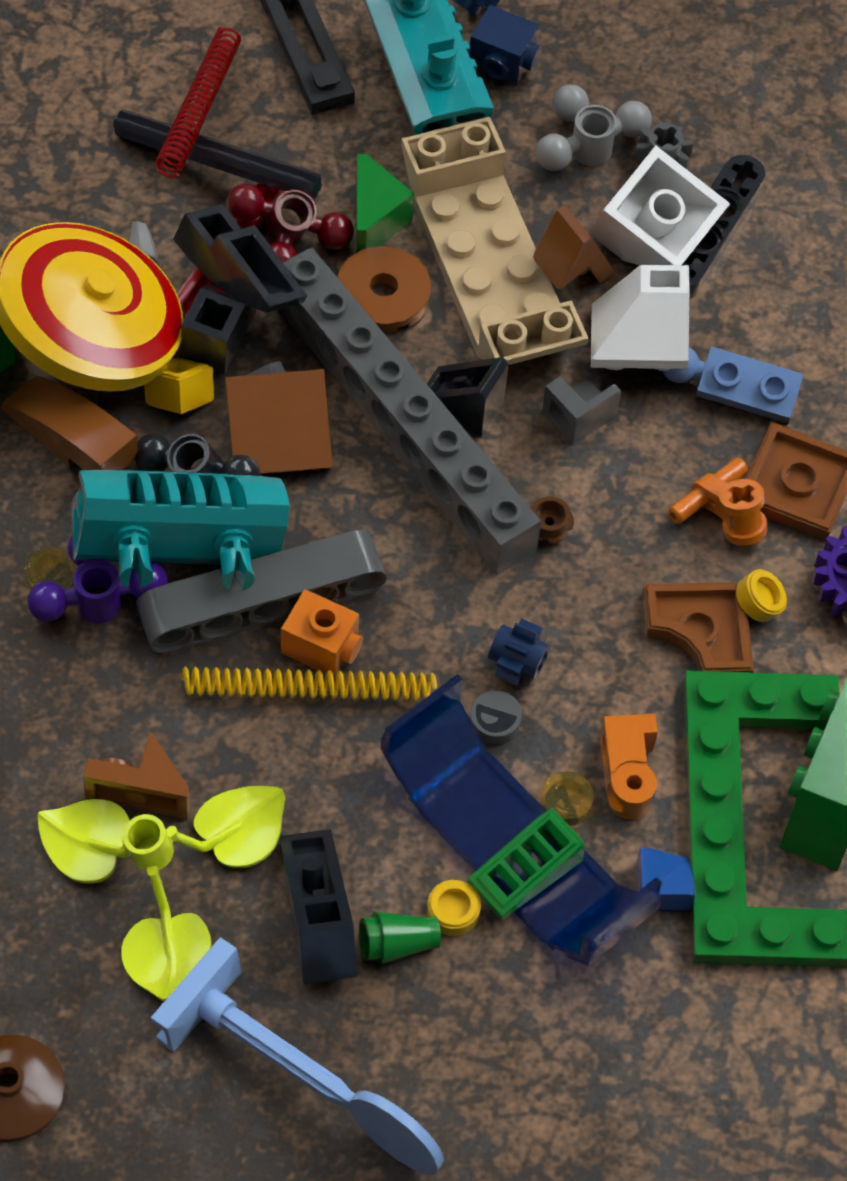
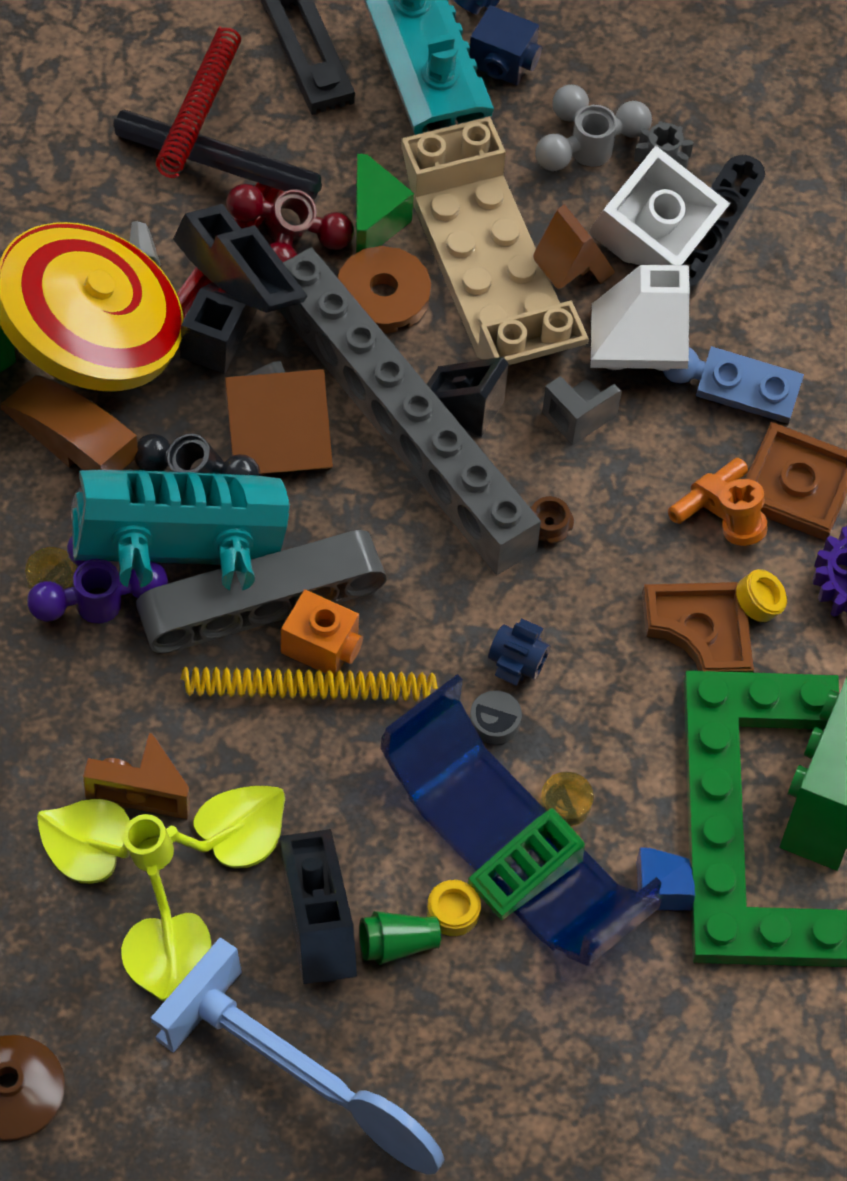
yellow slope [144,357,214,414] -> none
orange leg [599,714,658,820] -> none

